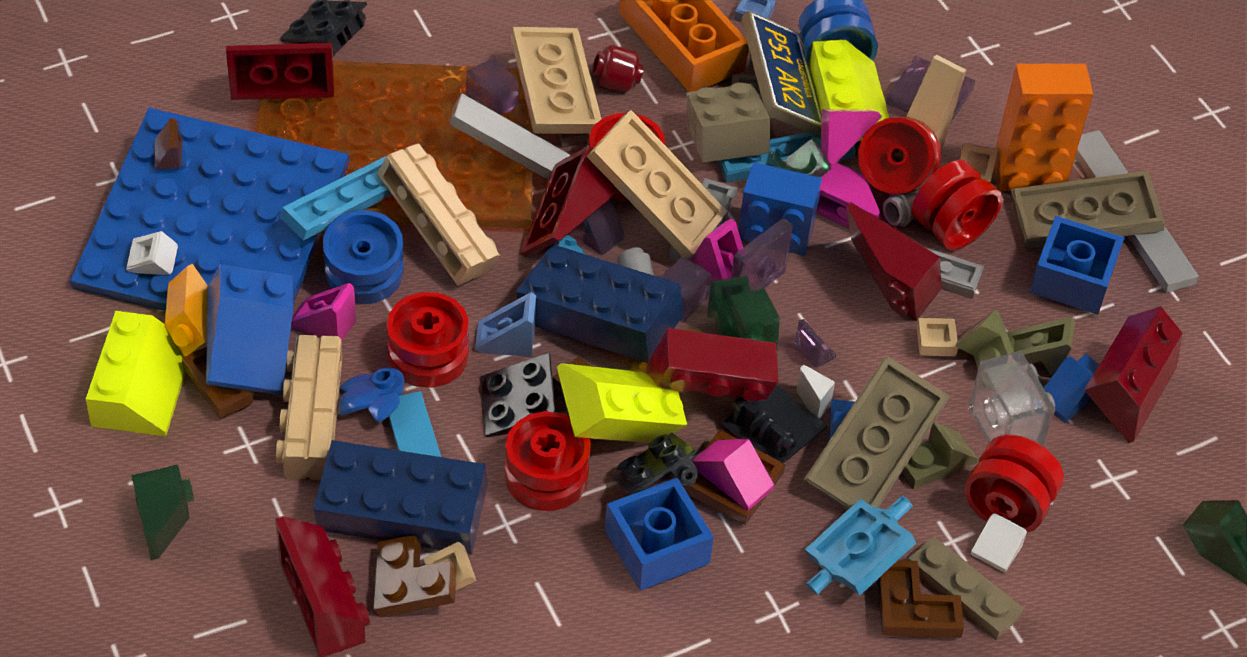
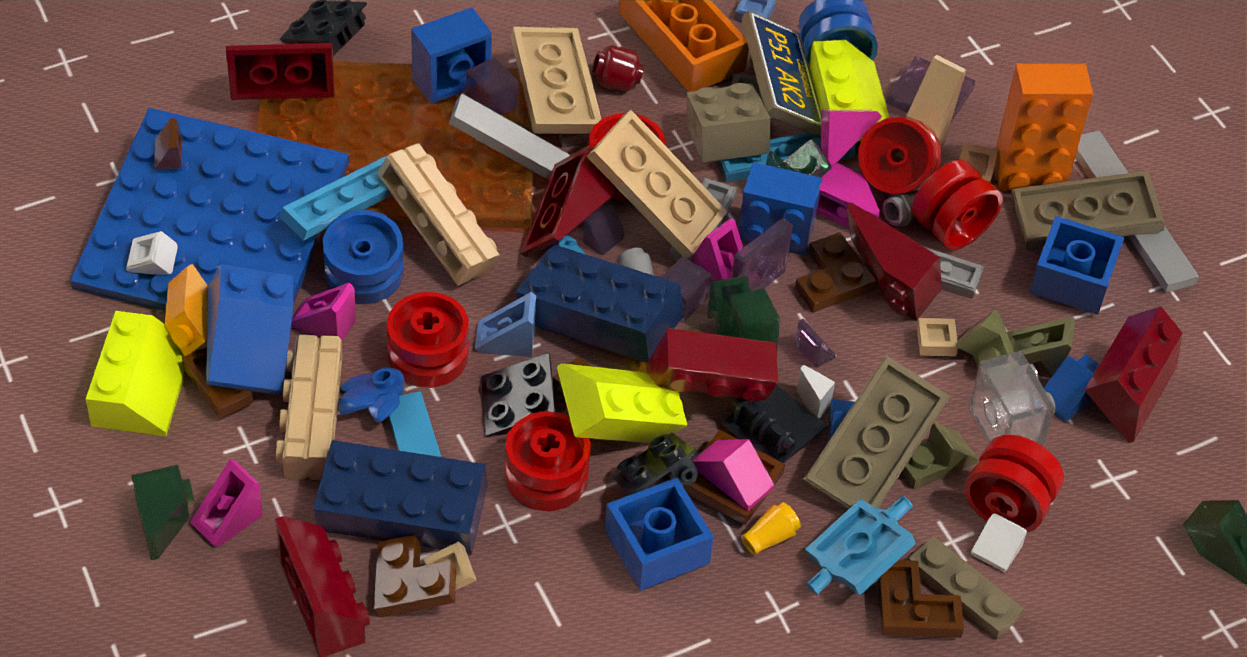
none -> dark pink slope [190,459,263,547]
none -> blue brick [411,7,492,104]
none -> yellow cone [741,502,801,555]
none -> reddish brown plate [795,232,876,313]

